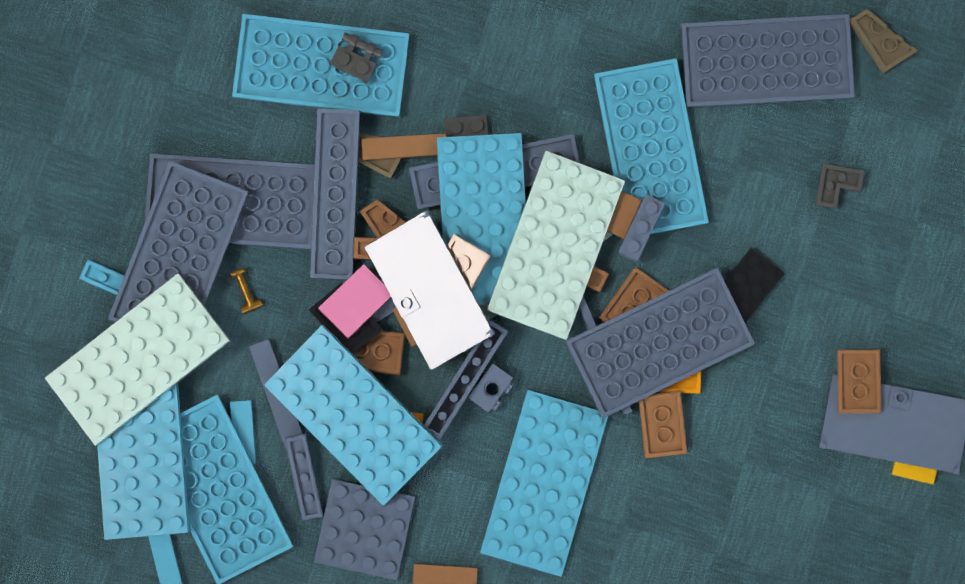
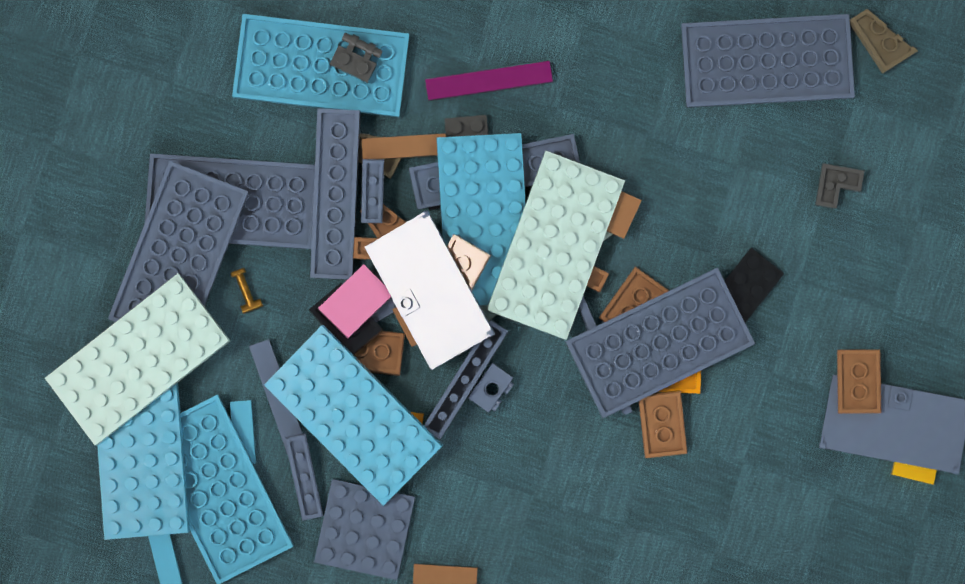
medium azure tile [79,260,124,295] -> none
medium azure plate [480,390,608,577] -> none
medium azure plate [594,58,709,234] -> none
sand blue brick [617,194,665,262] -> none
none -> sand blue tile [361,159,384,223]
none -> magenta tile [425,61,553,101]

